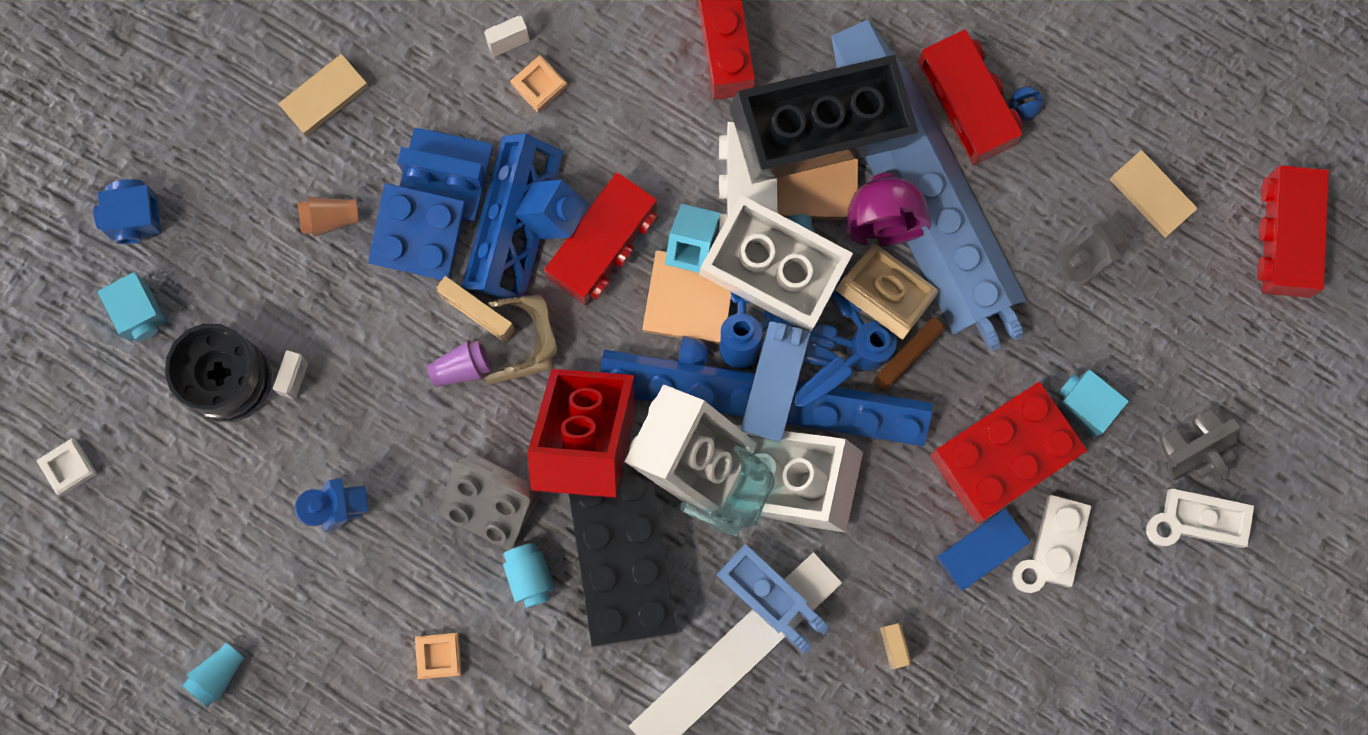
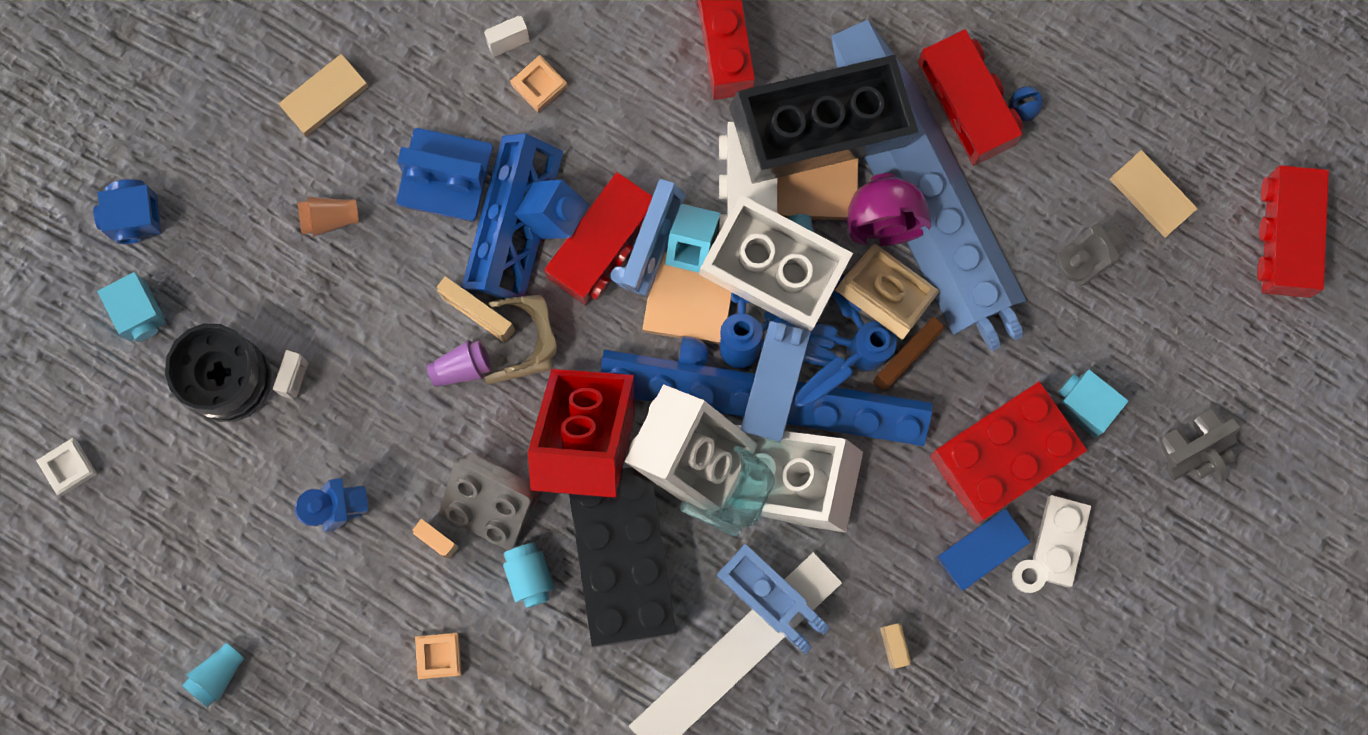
blue plate [368,183,467,280] -> none
white hinge [1146,489,1254,548] -> none
none -> light nougat tile [412,519,459,559]
none -> medium blue hinge [611,179,686,297]

